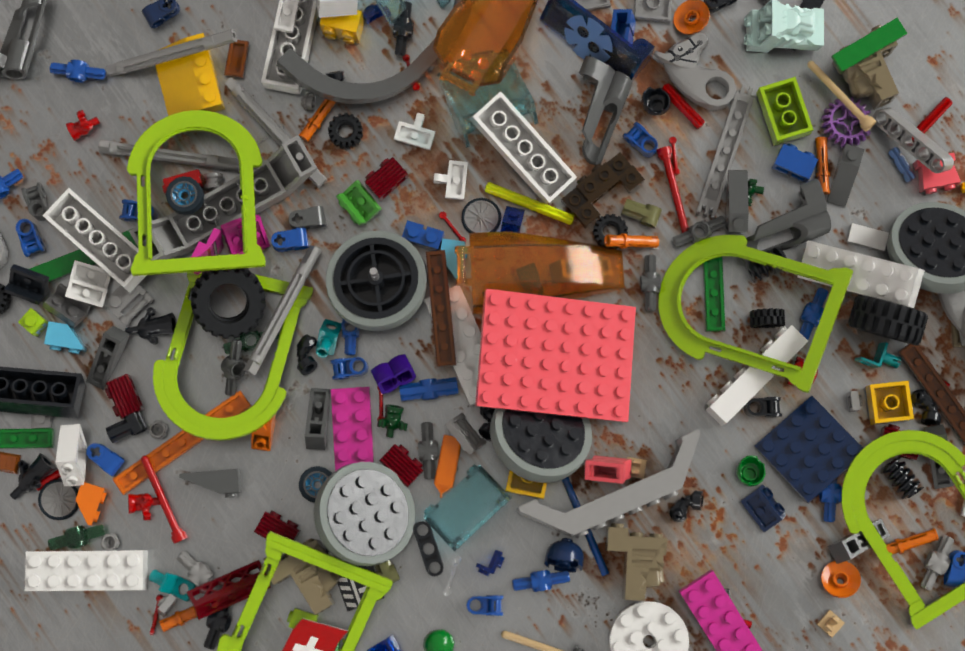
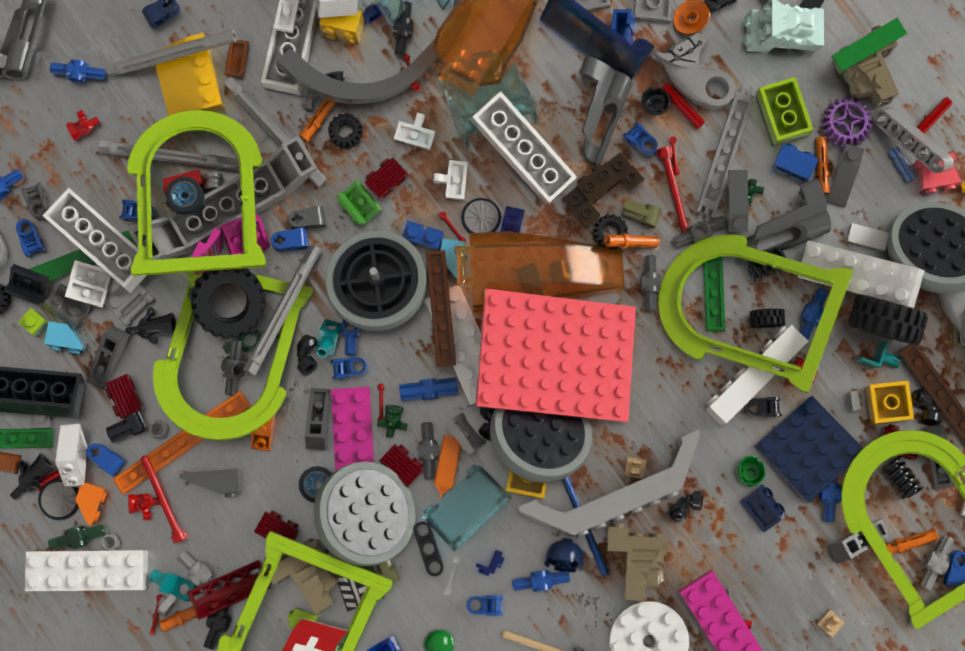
dark purple brick [371,354,416,394] -> none
neon yellow axle [485,182,574,225] -> none
medium blue piece [564,15,613,62] -> none
coral hips [585,455,632,484] -> none
tan piece [807,61,877,132] -> none
orange dish [821,561,861,598] -> none

